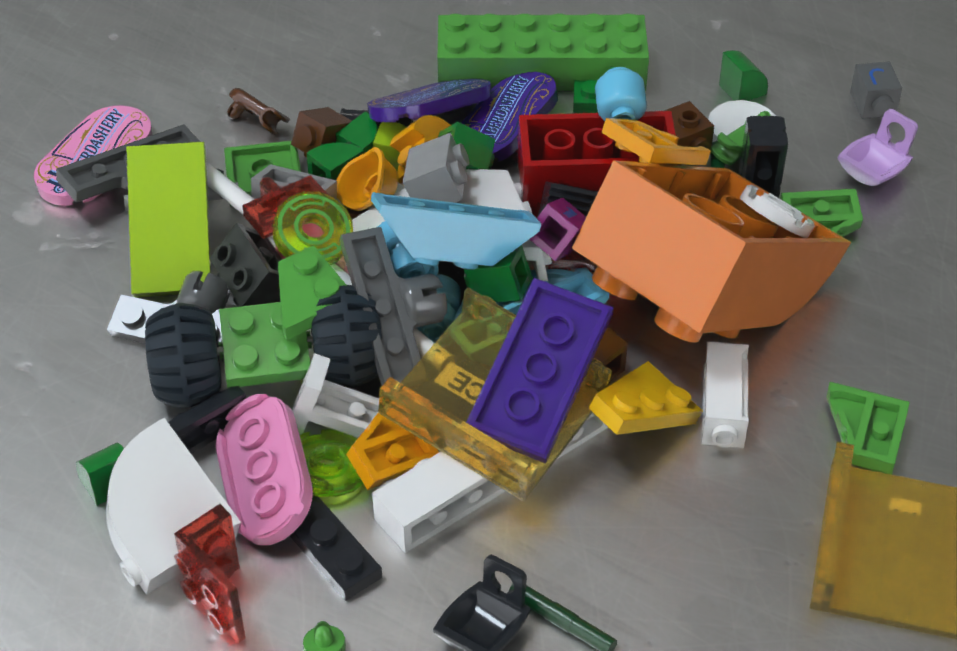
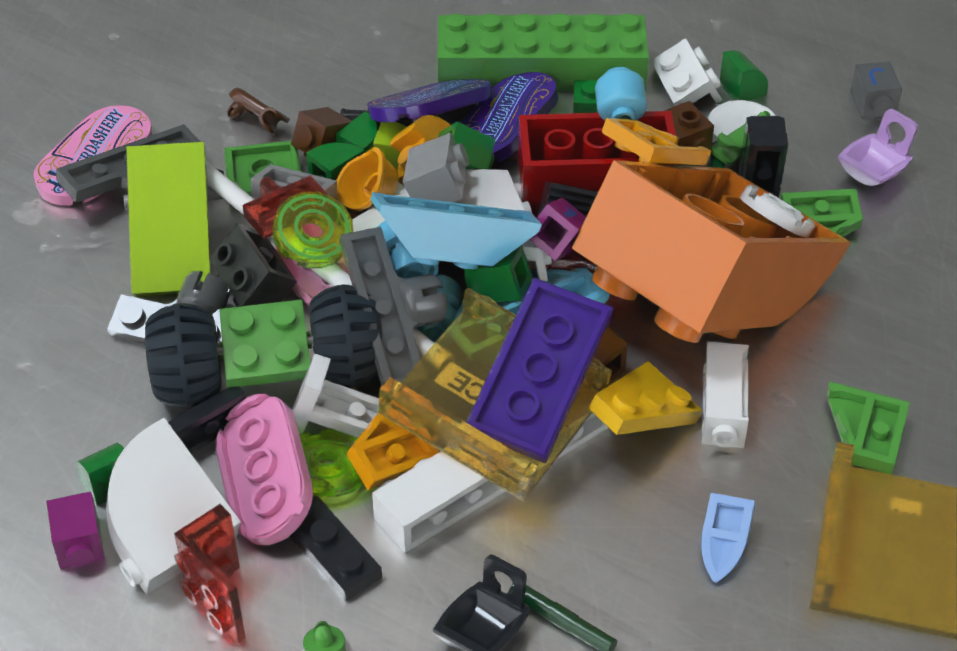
bright green wing [278,245,347,340] -> none
none -> magenta brick [46,491,105,569]
none -> white bracket [651,38,723,106]
none -> light blue plate [701,493,756,583]

